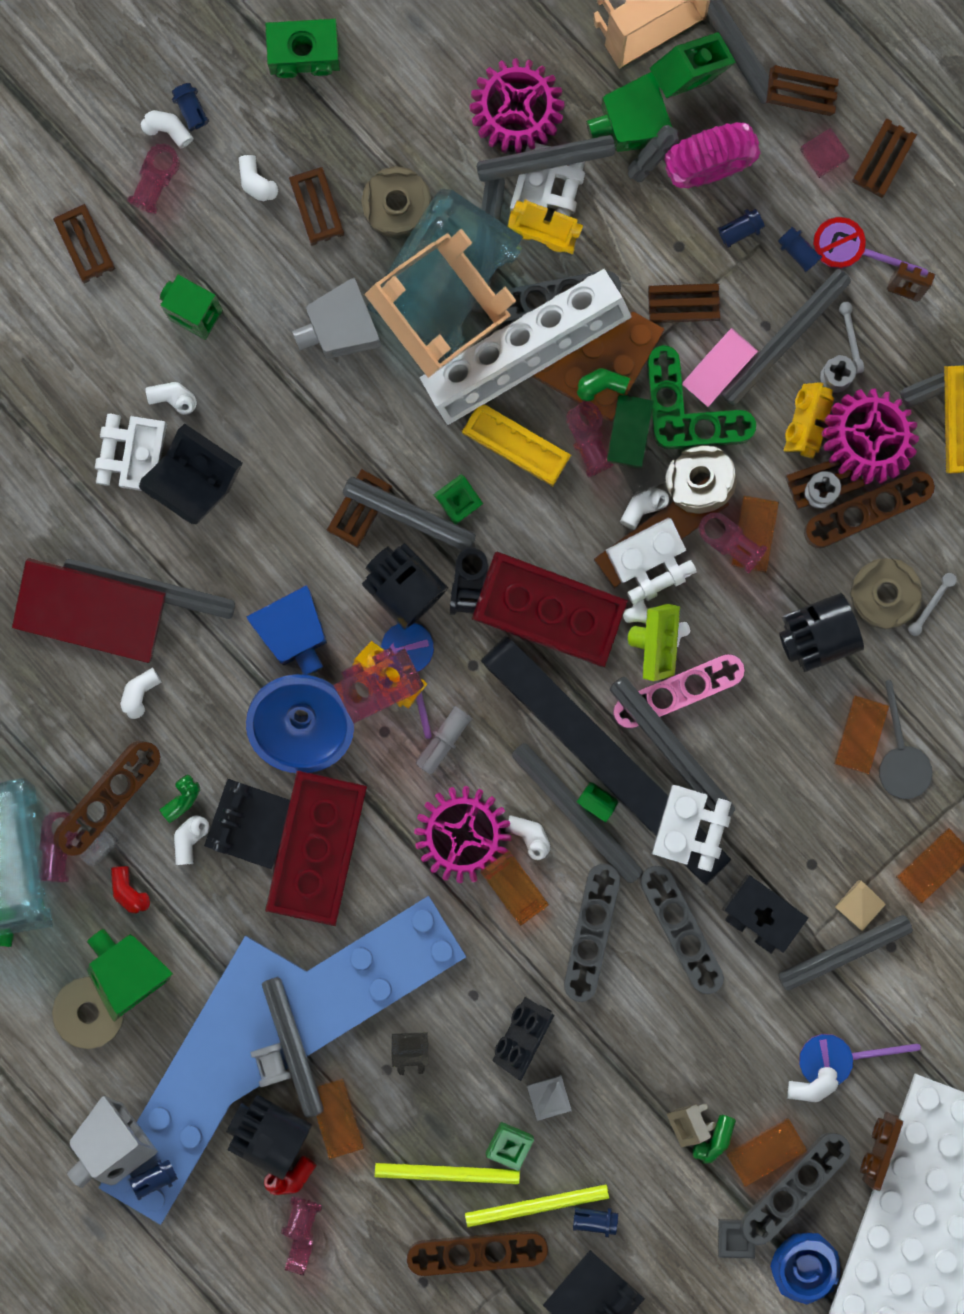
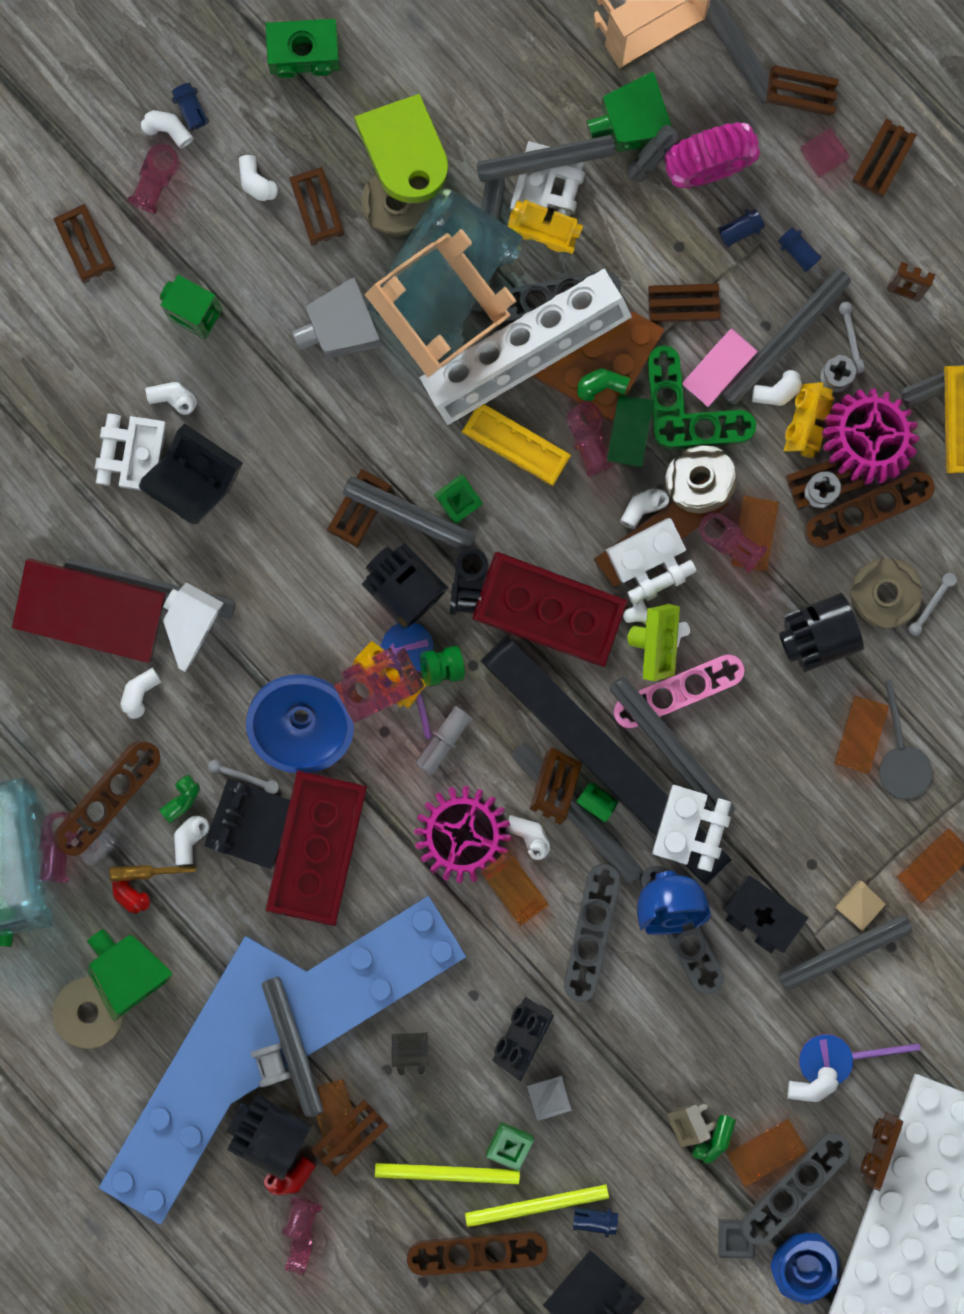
light grey torso [67,1096,158,1188] -> none
dark blue pin [128,1160,178,1200] -> none
blue torso [246,585,327,675] -> none
dark pink gear [470,58,565,154] -> none
green brick [650,32,736,98] -> none
piece [813,217,928,276] -> none
none -> pearl gold piece [109,865,196,882]
none -> white slope [163,583,224,672]
none -> light grey hinge [208,759,279,794]
none -> reddish brown tile [311,1098,389,1177]
none -> lime tile [354,93,448,203]
none -> green wheel [420,645,465,687]
none -> reddish brown tile [529,747,582,825]
none -> blue cylinder [636,871,711,935]
none -> white arm [752,370,802,406]

